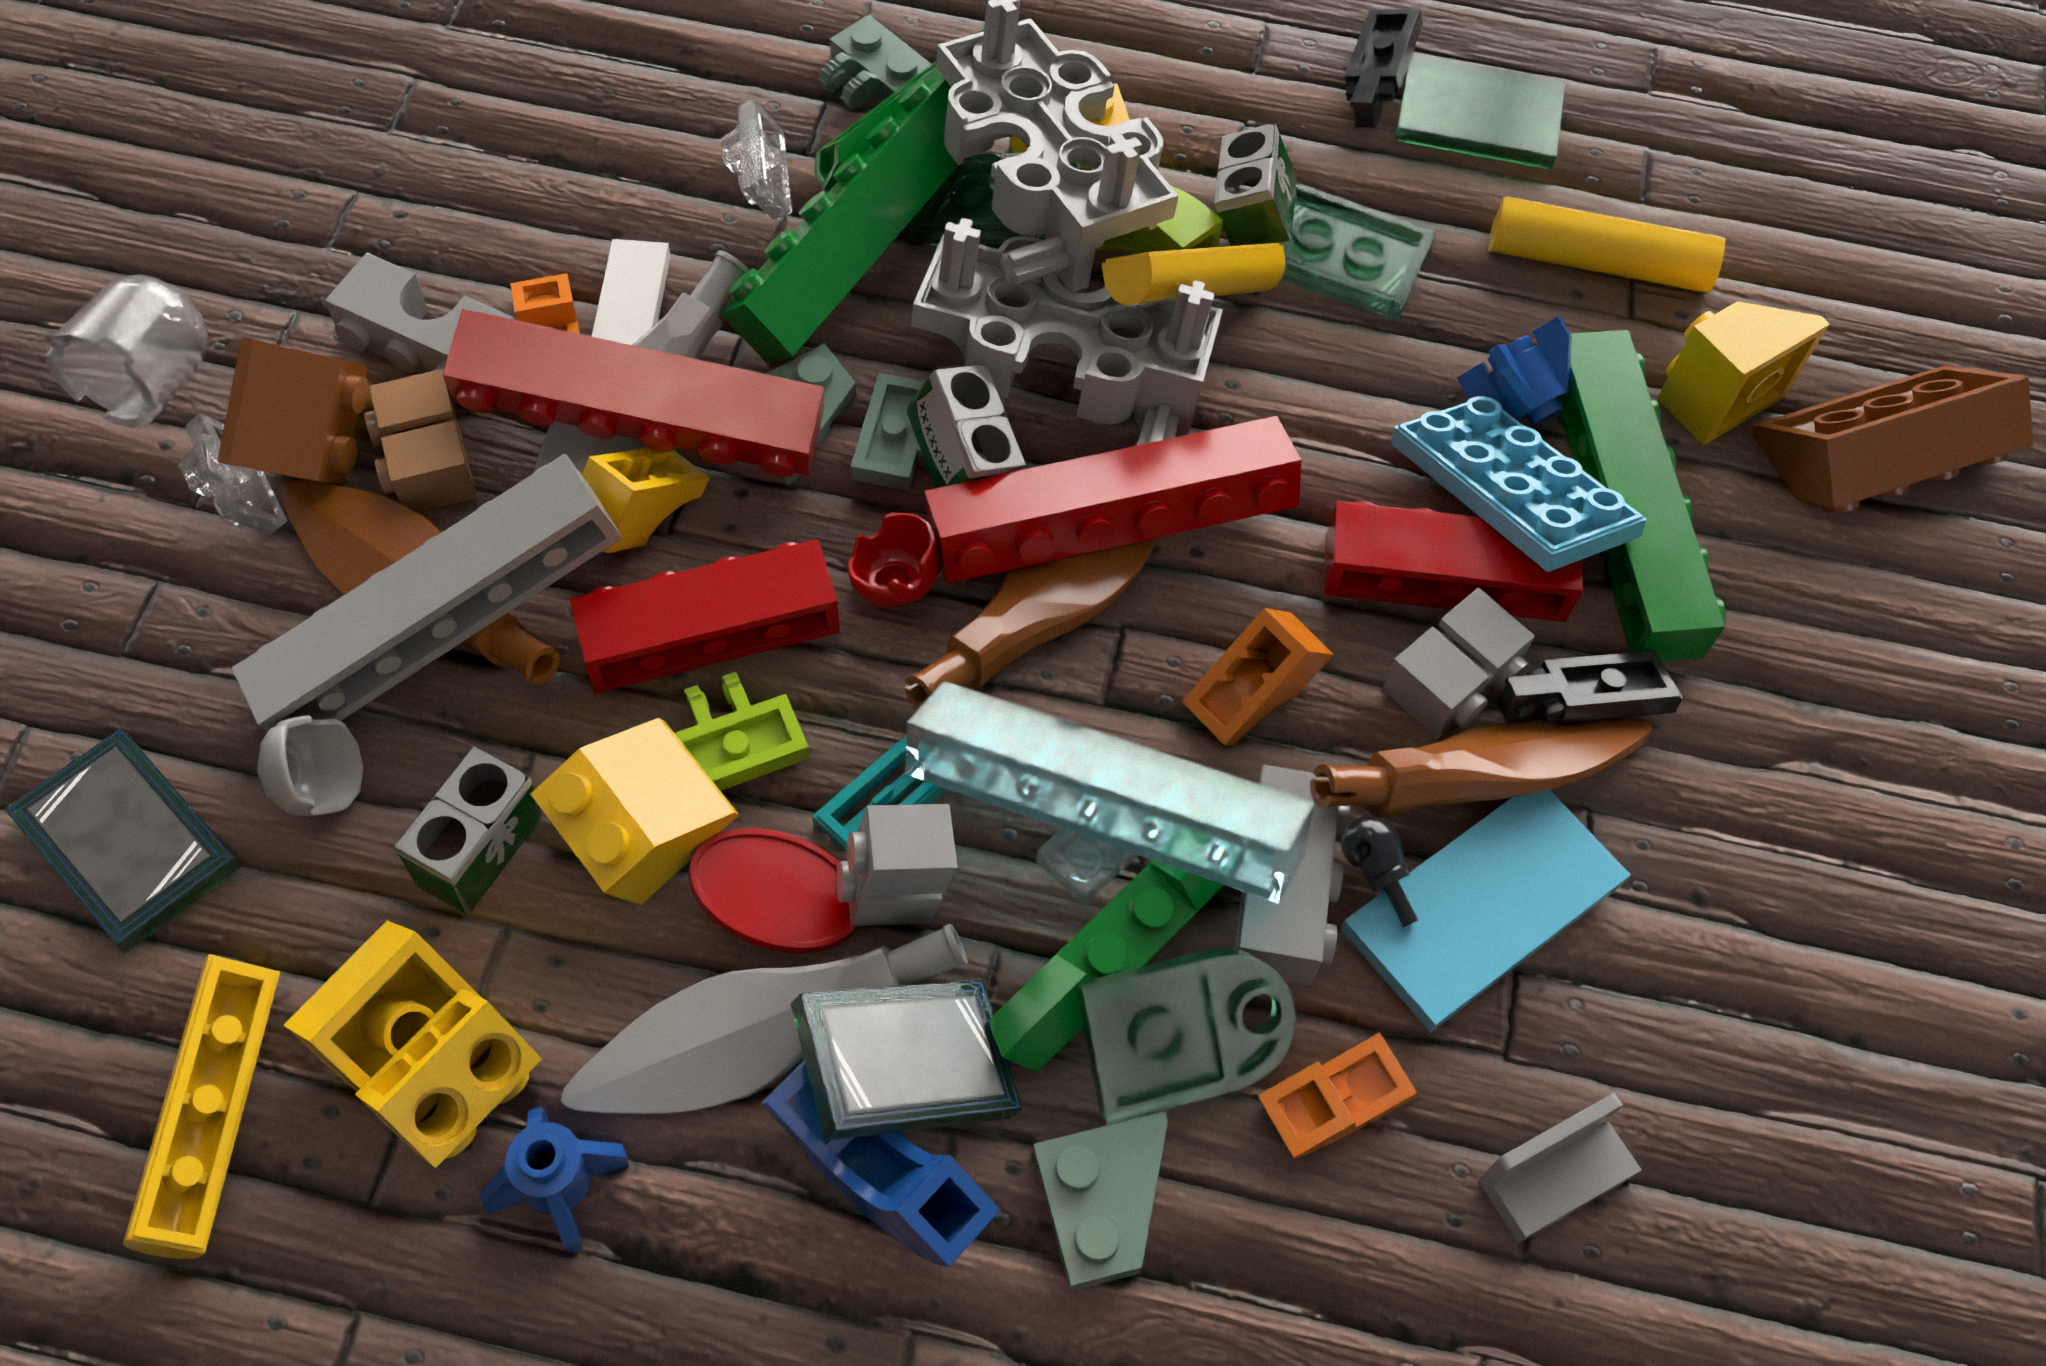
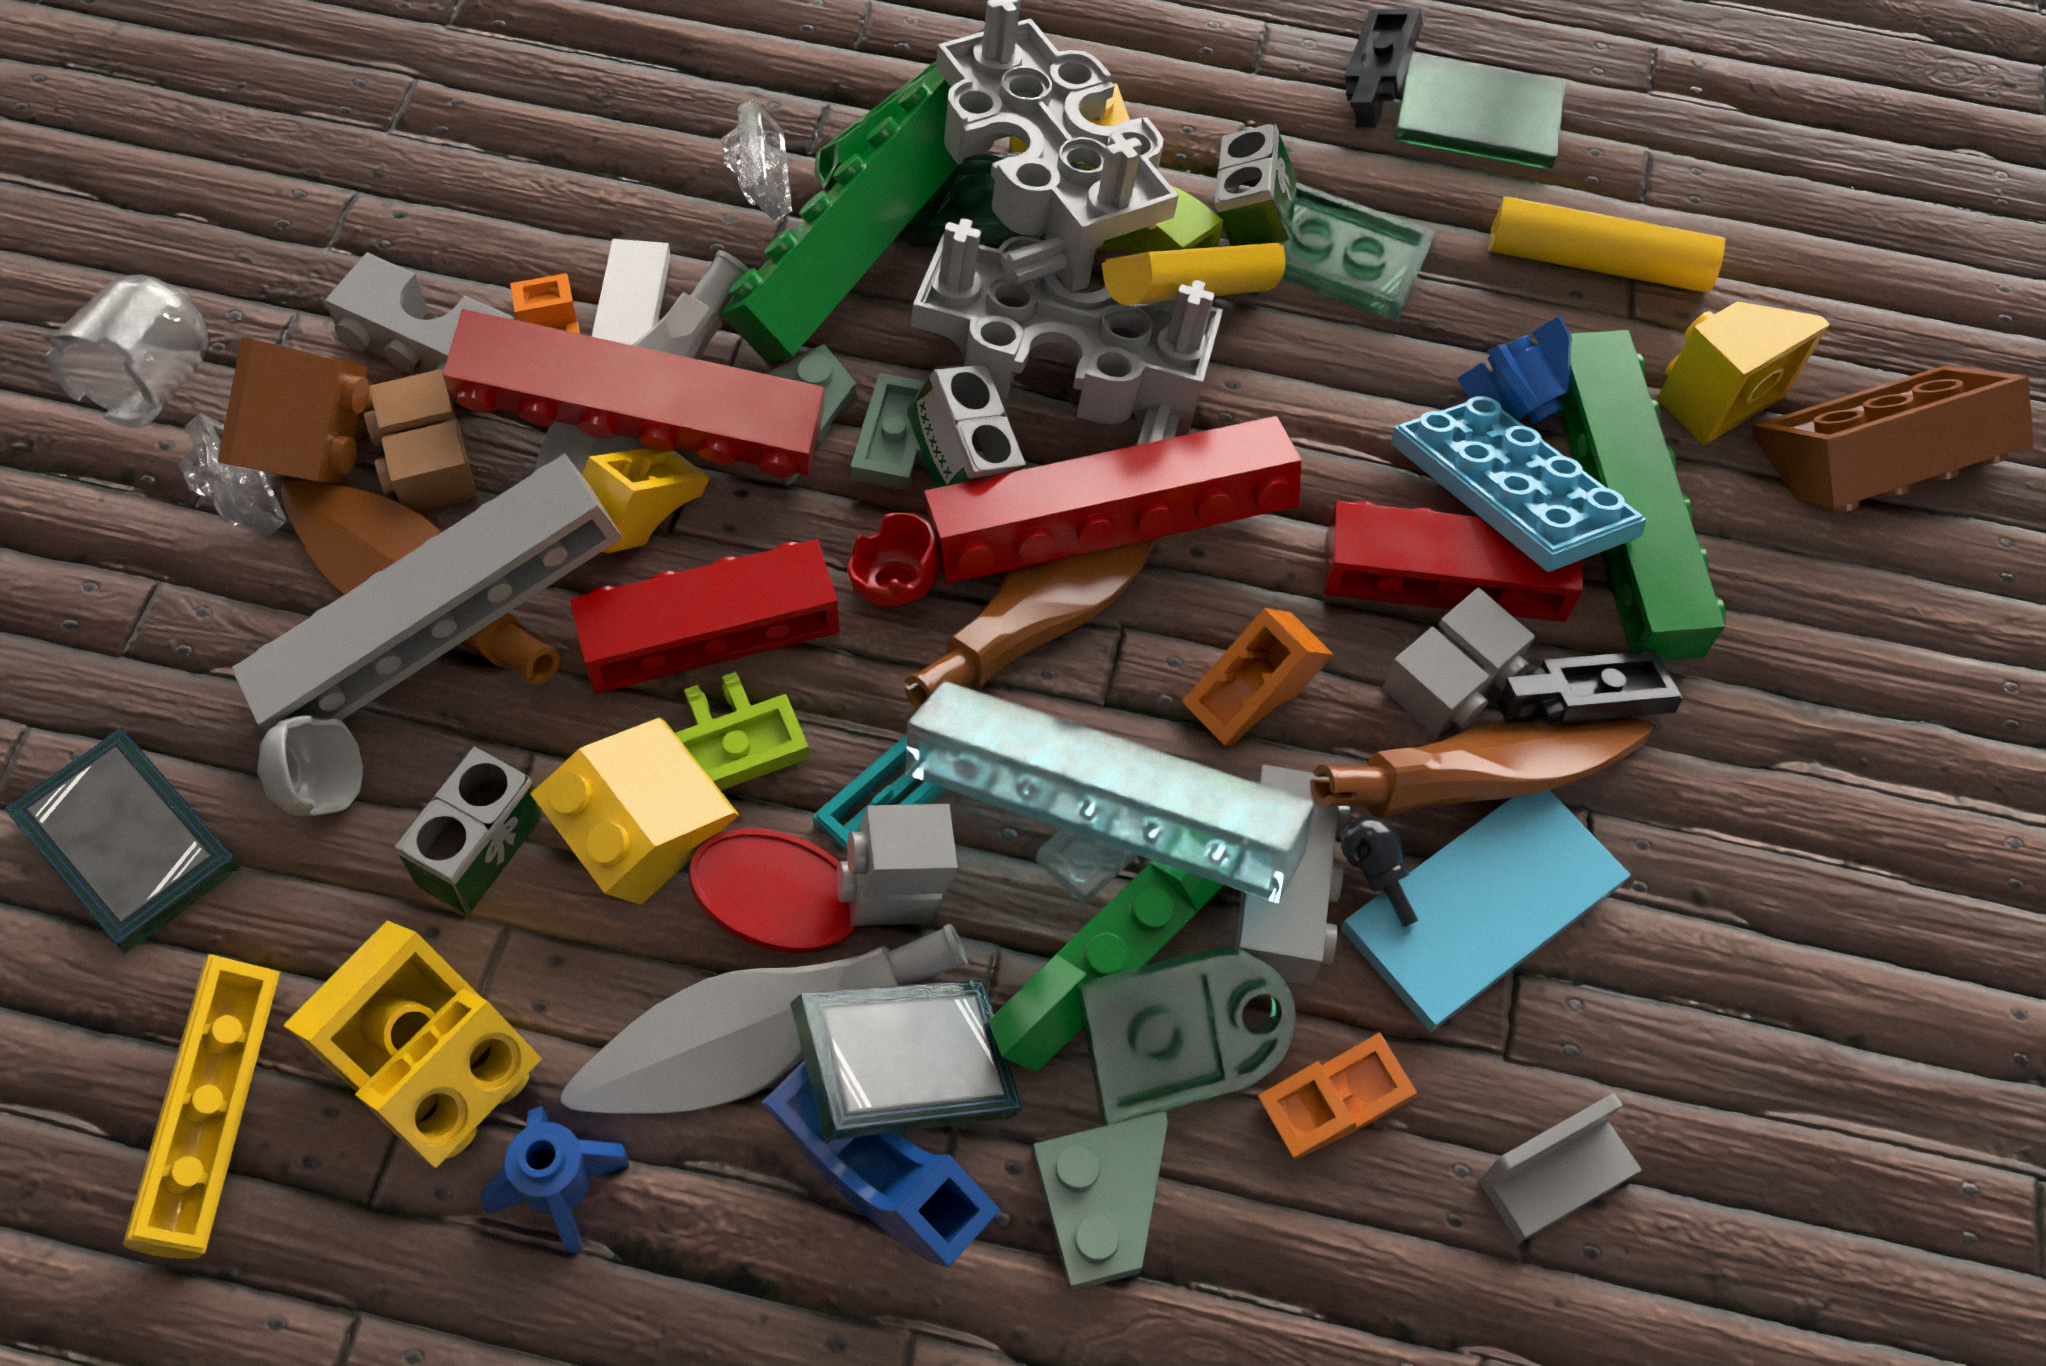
sand green hinge [818,14,931,110] -> none

